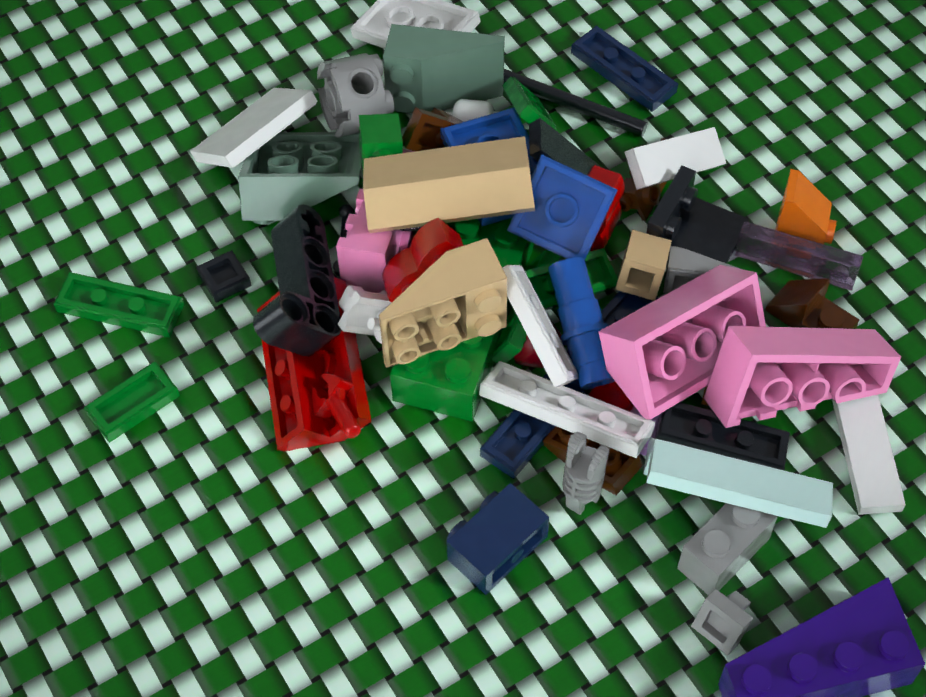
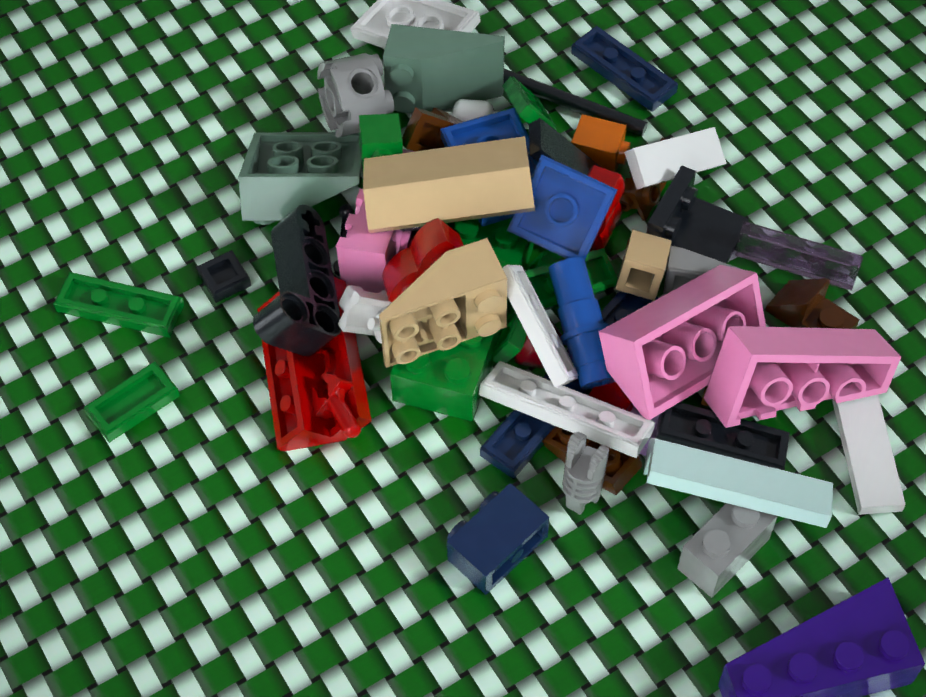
white tile [190,88,318,168] -> none
light grey tile [691,589,753,655] -> none
orange slope [772,169,837,258] -> none
none -> orange brick [571,114,631,172]

